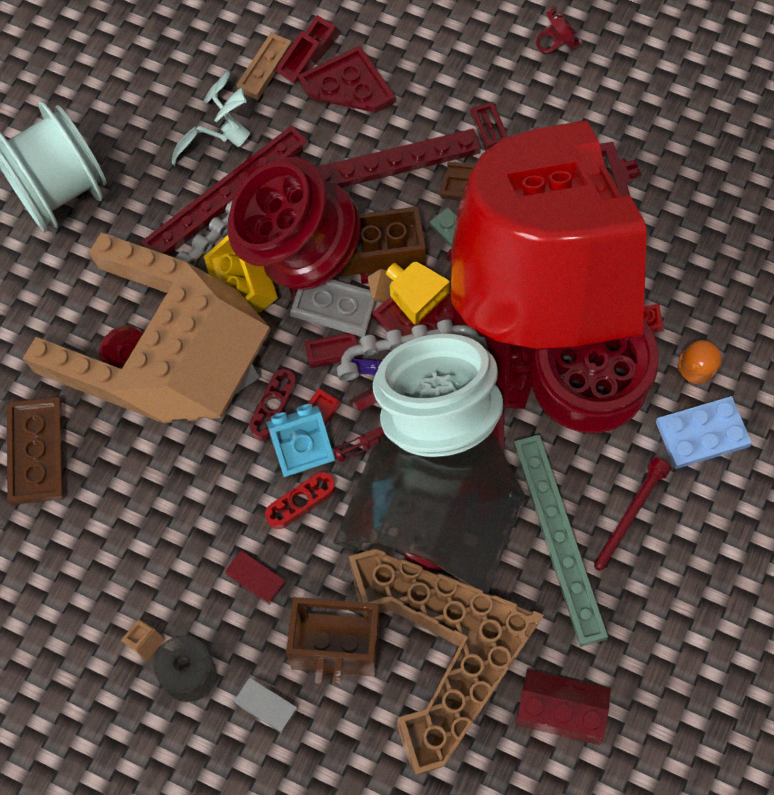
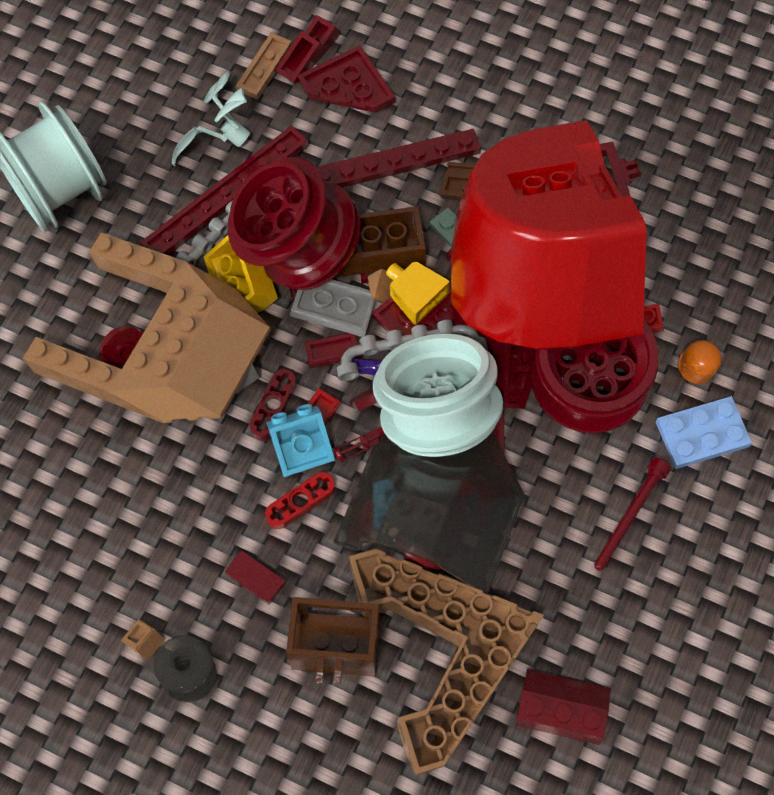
reddish brown plate [7,397,64,505] -> none
light grey tile [234,678,298,733] -> none
dark red tile [470,102,508,151] -> none
sand green plate [514,435,608,647] -> none
dark red tile [536,6,582,53] -> none

